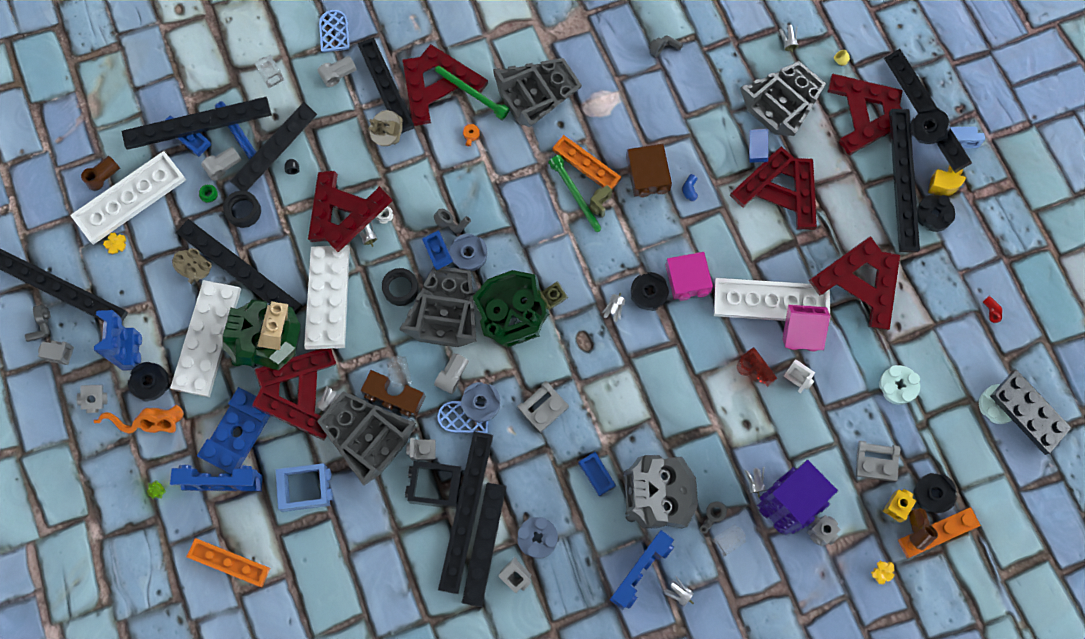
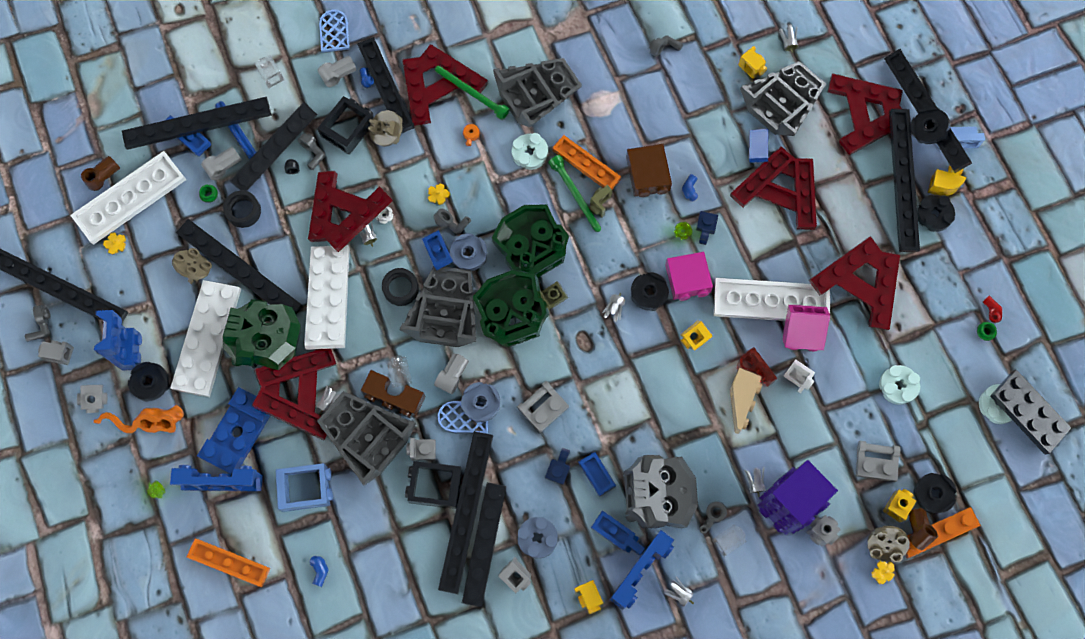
tan window [257,302,288,350] -> none
light yellow hinge [834,50,850,66] -> none
none -> dark grey plate [298,134,325,170]
none -> blue arm [310,556,328,587]
none -> black window [317,96,374,155]
none -> blue arm [359,68,374,88]
none -> yellow plant [428,183,450,205]
none -> dark green brick [492,204,569,278]
none -> light aqua plate [512,133,548,170]
none -> dark blue plate [545,447,570,485]
none -> yellow brick [574,580,603,614]
none -> blue hinge [591,511,645,556]
none -> clear neon green plate [674,222,693,240]
none -> yellow brick [680,320,713,351]
none -> dark blue plate [696,211,719,245]
none -> tan slope [730,368,762,434]
none -> yellow brick [738,46,767,79]
none -> dark tan plate [867,526,910,562]
none -> green plate [977,322,997,341]

